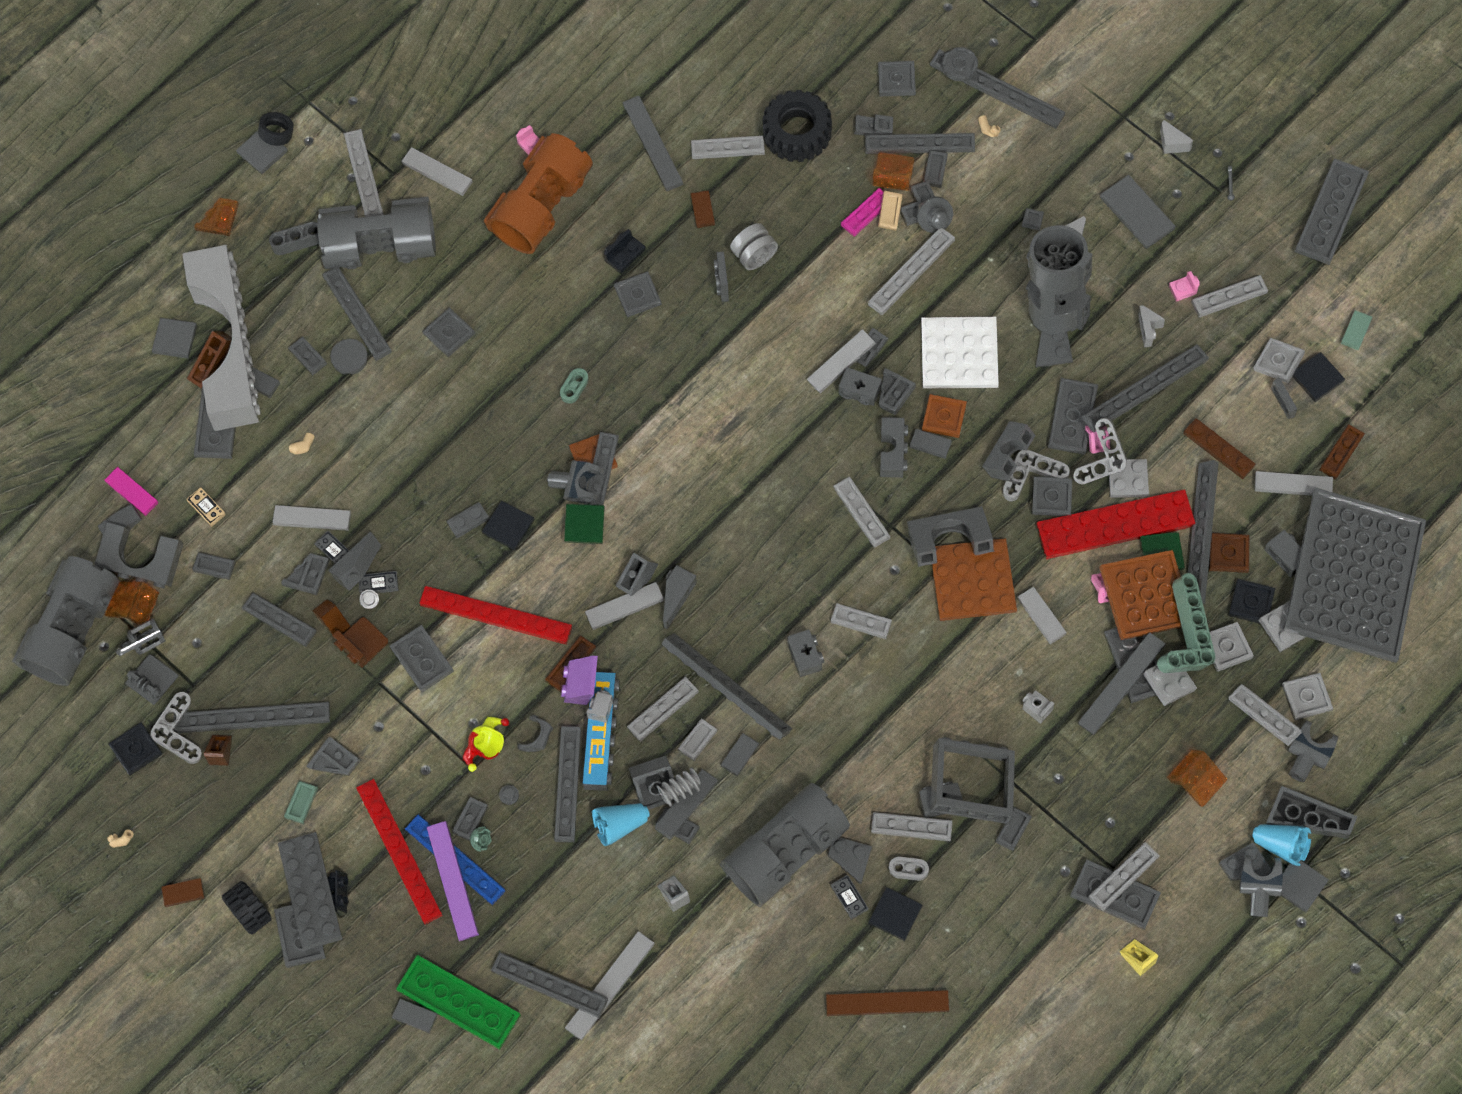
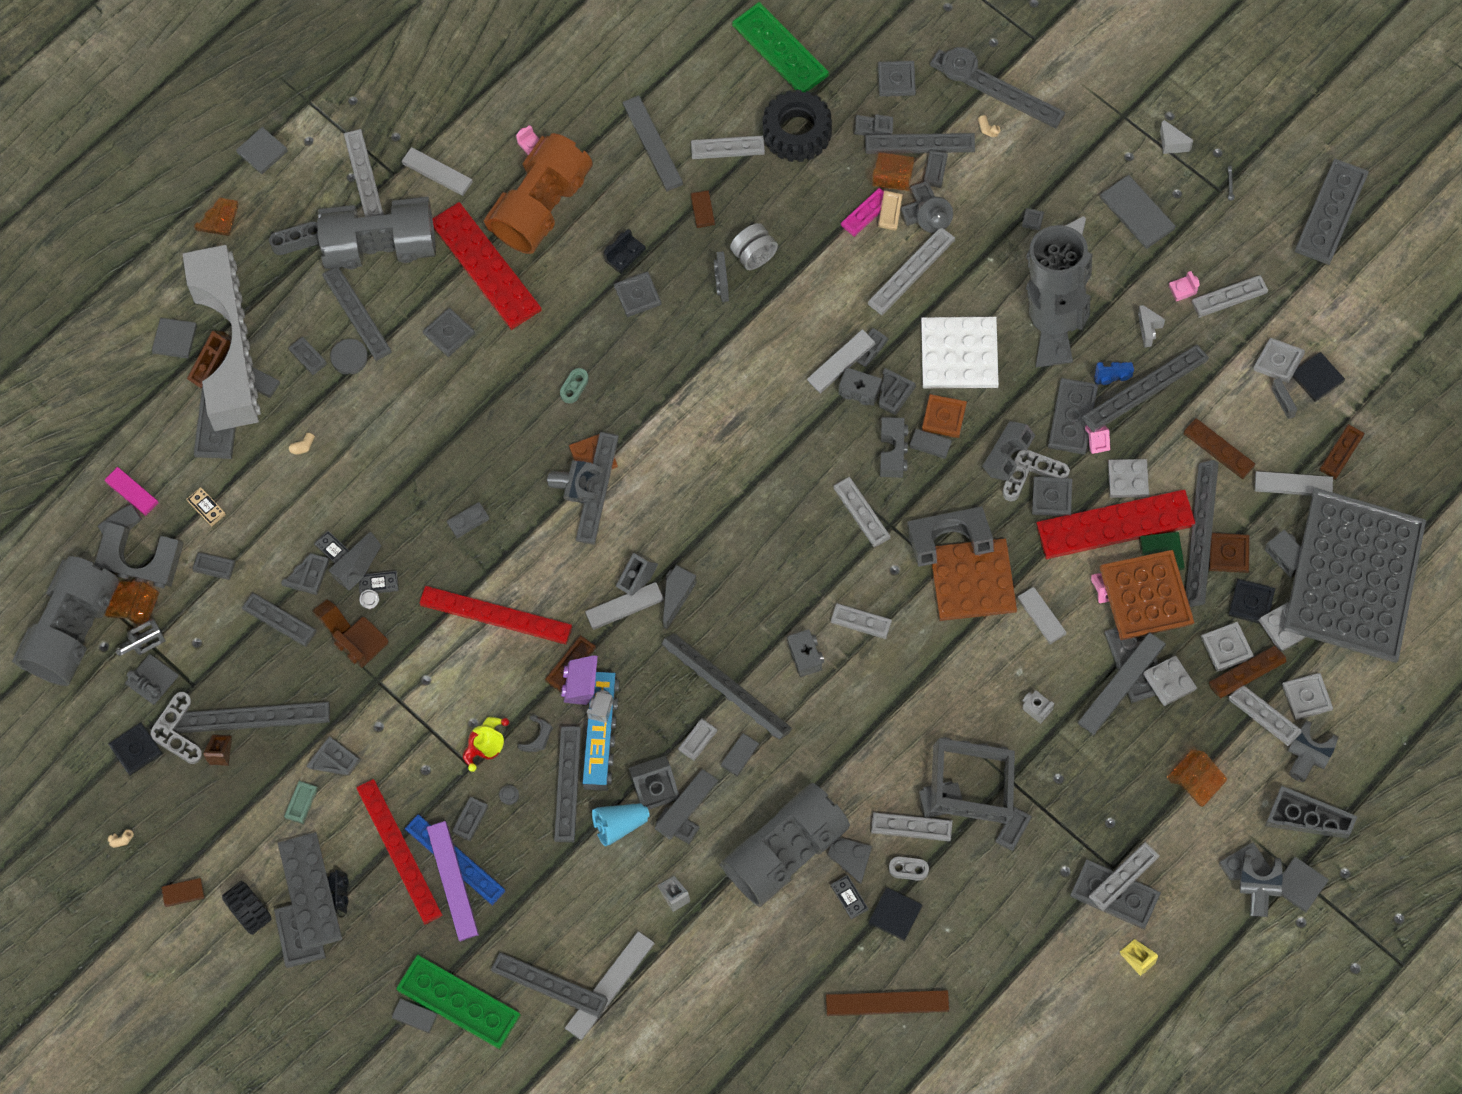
black tyre [258,112,294,146] -> none
light grey tile [273,505,351,531] -> none
dark grey plate [389,625,454,693] -> none
sand green plate [470,827,492,852] -> none
black tile [482,501,535,551] -> none
dark green tile [564,504,605,544] -> none
light grey tile [627,677,699,742] -> none
light grey piece [656,767,701,807] -> none
light grey beam [1073,417,1127,484] -> none
sand green beam [1157,573,1216,673] -> none
medium azure cone [1252,824,1311,866] -> none
sand green tile [1341,310,1372,351] -> none
none -> red plate [433,202,542,330]
none -> green plate [732,2,829,93]
none -> blue wing [1094,362,1134,385]
none -> reddish brown plate [1209,646,1287,699]

